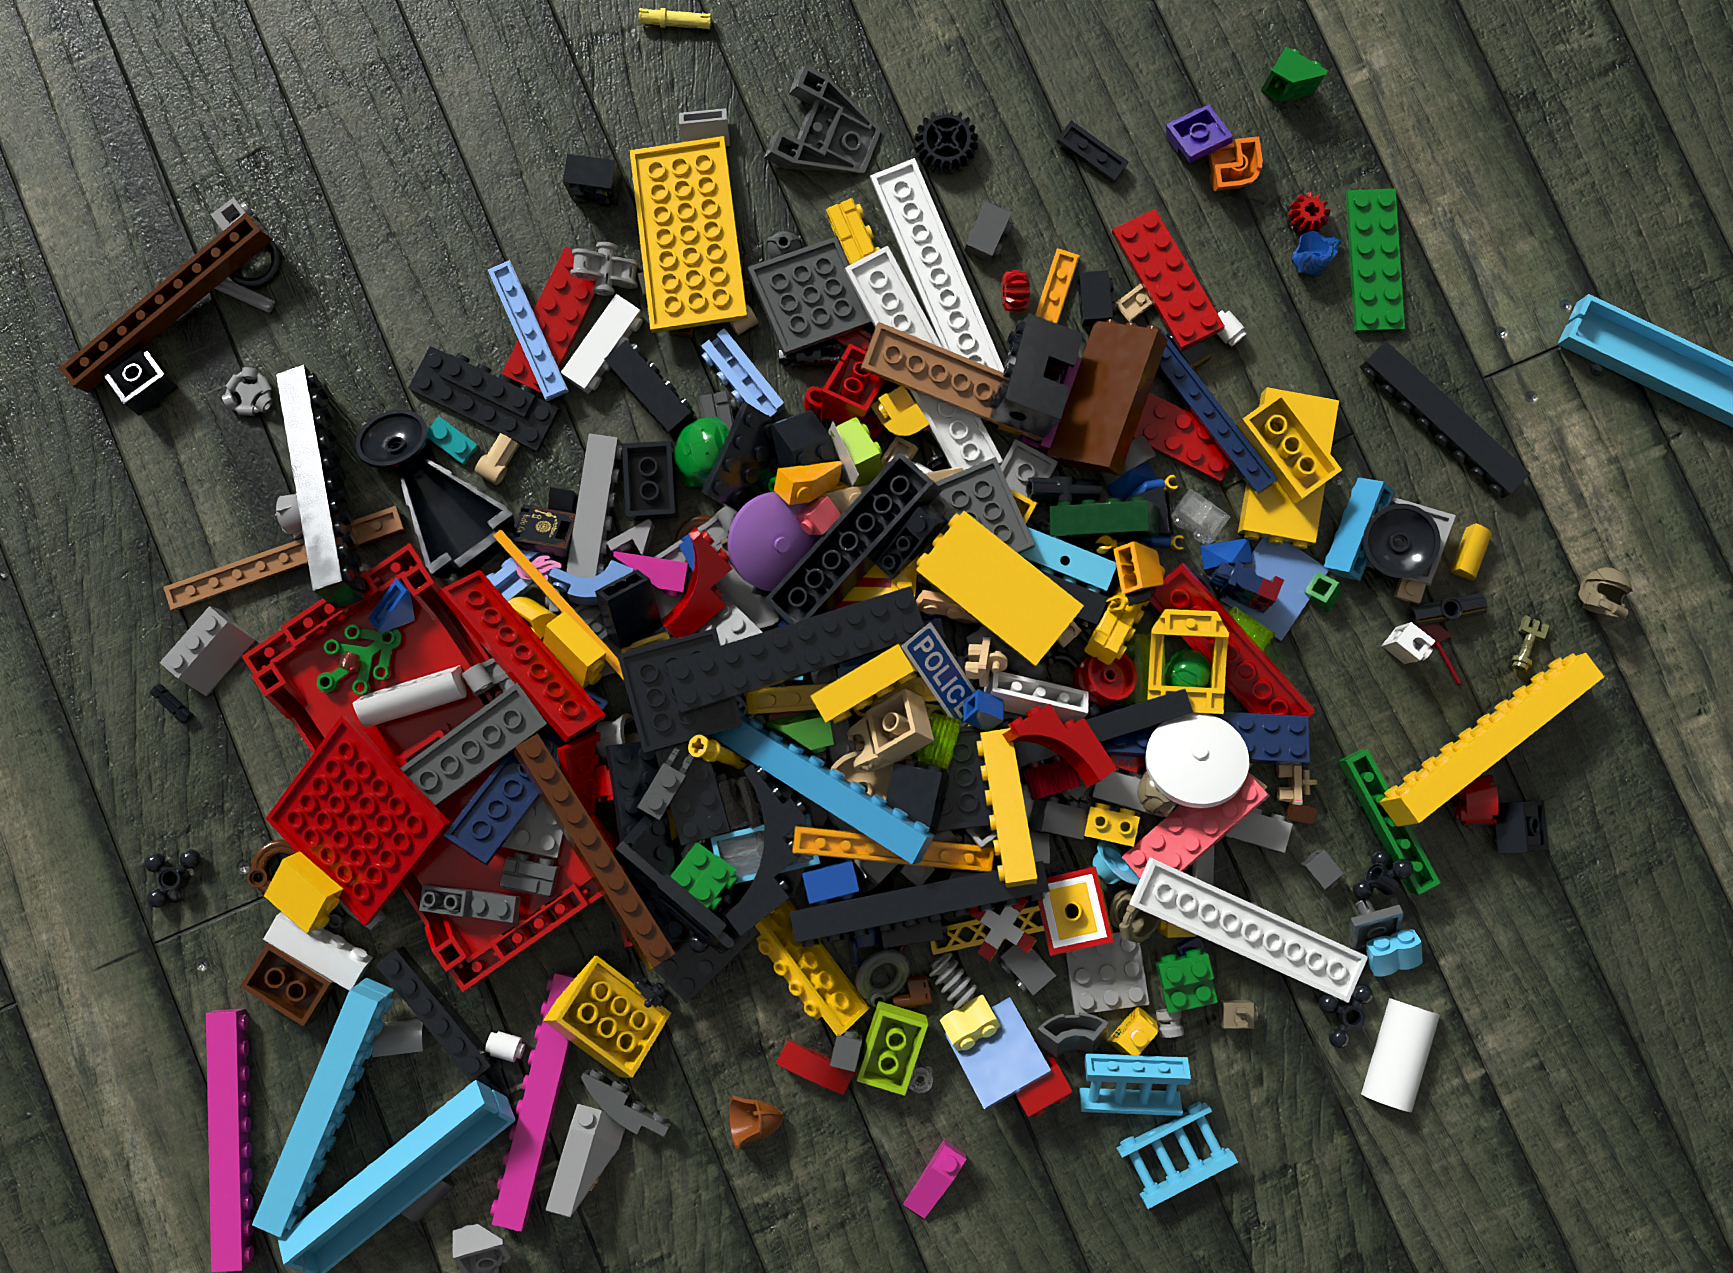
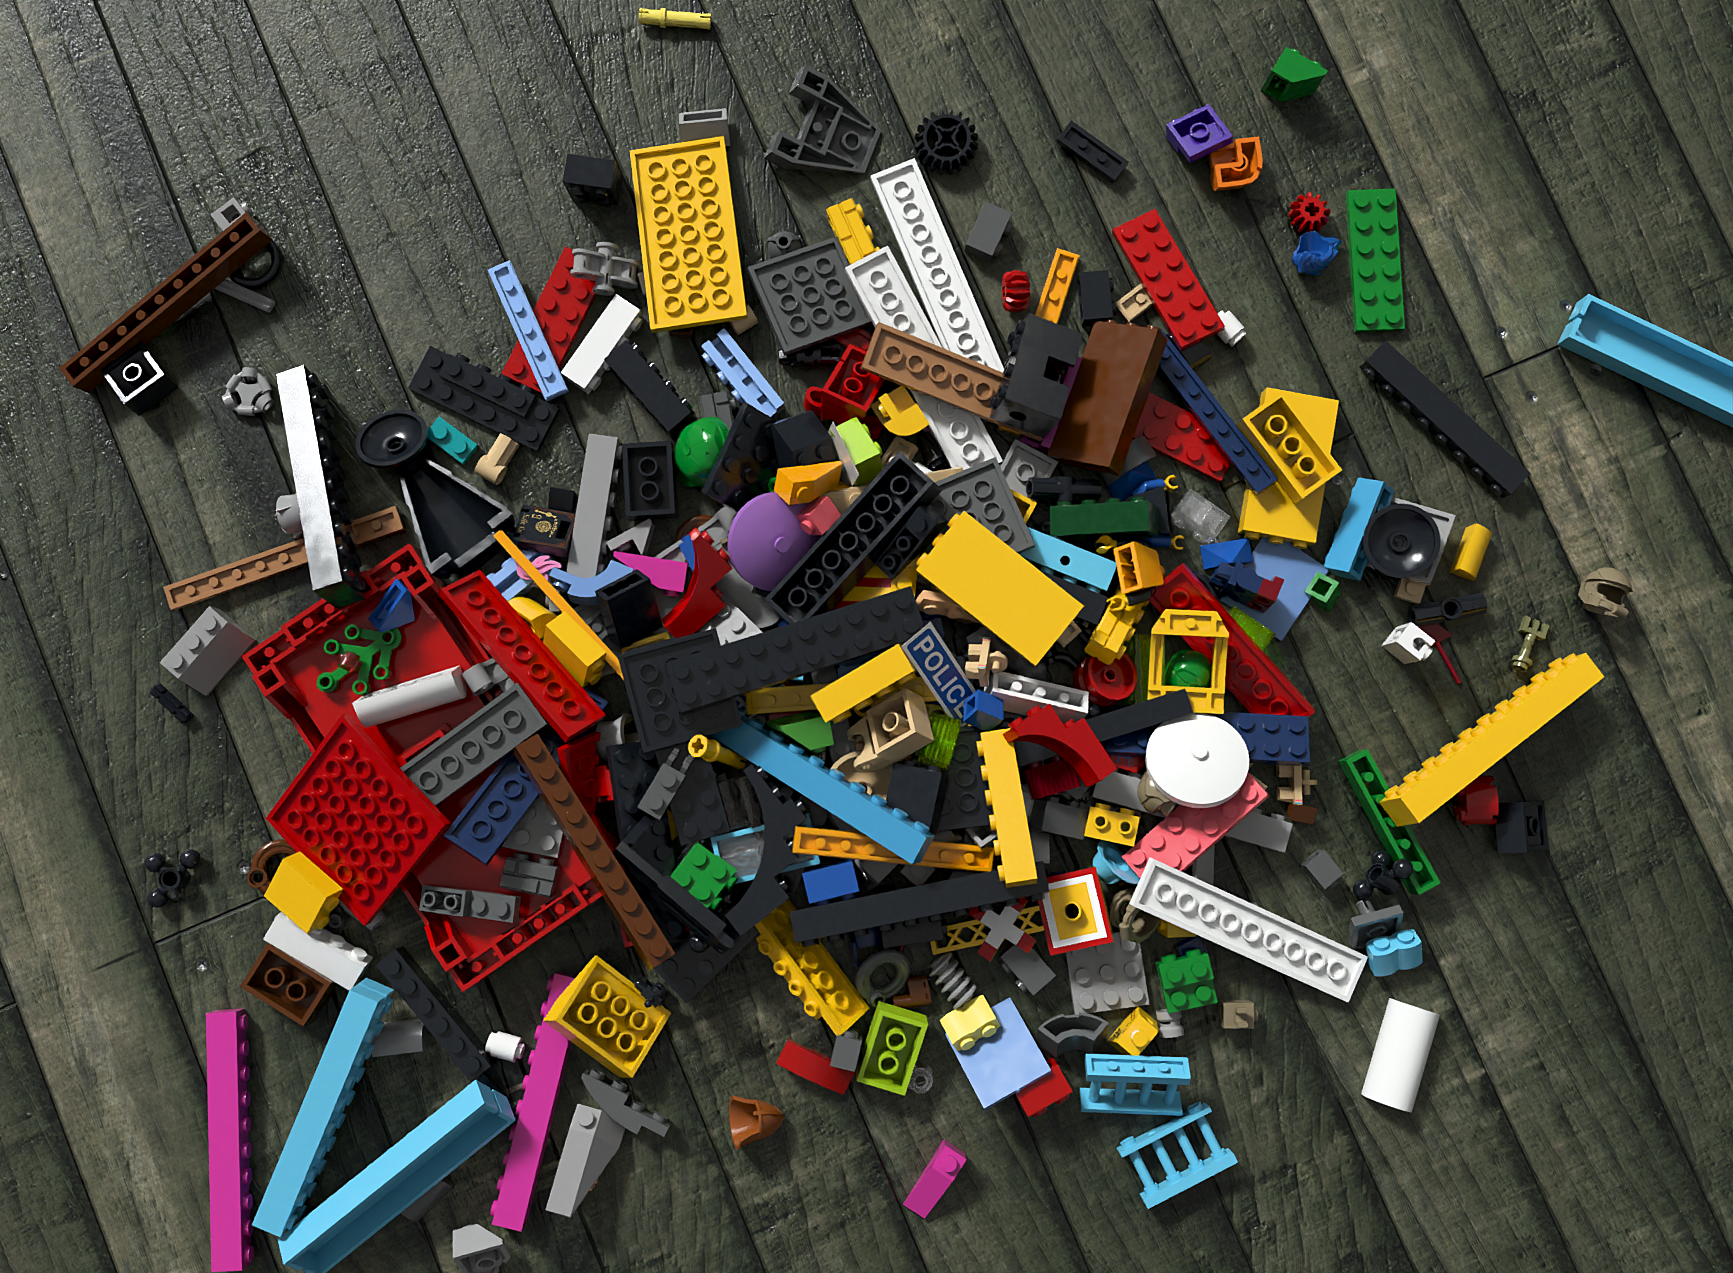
black piece [1318,984,1373,1048] -> none

